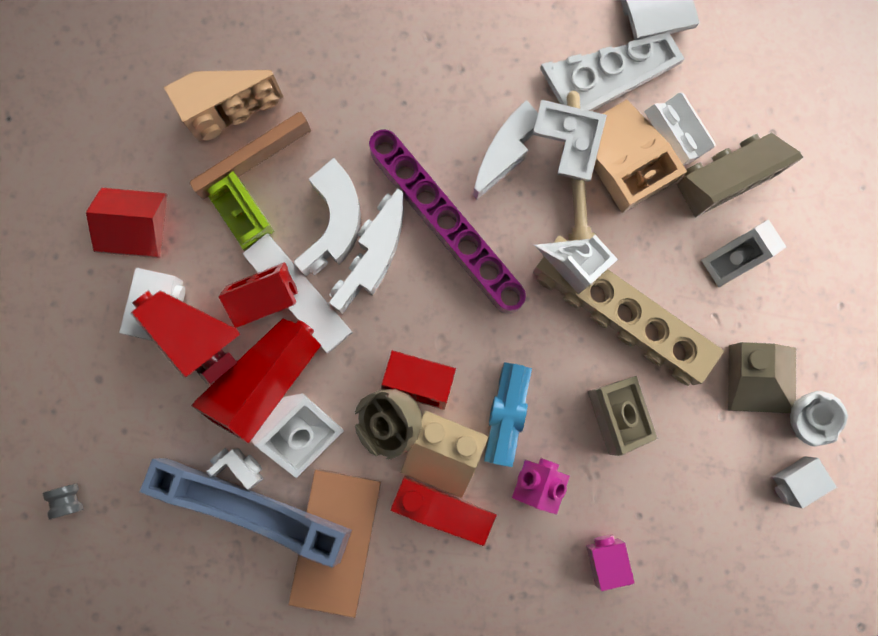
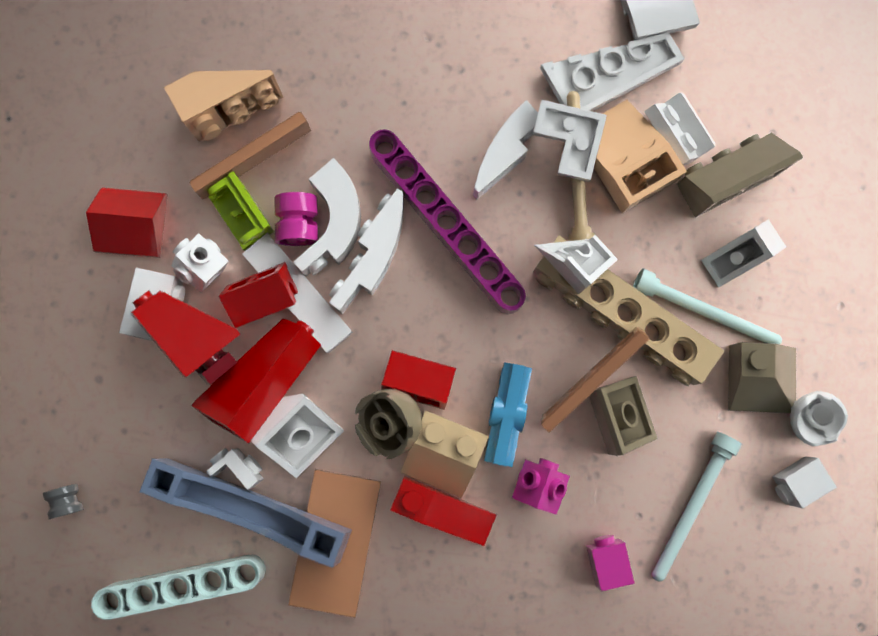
none -> light aqua beam [91,555,266,620]
none -> white brick [171,234,229,293]
none -> dark pink wheel [274,192,318,246]
none -> nougat tile [541,326,649,433]
none -> light aqua piece [633,268,782,344]
none -> light aqua piece [652,431,742,582]

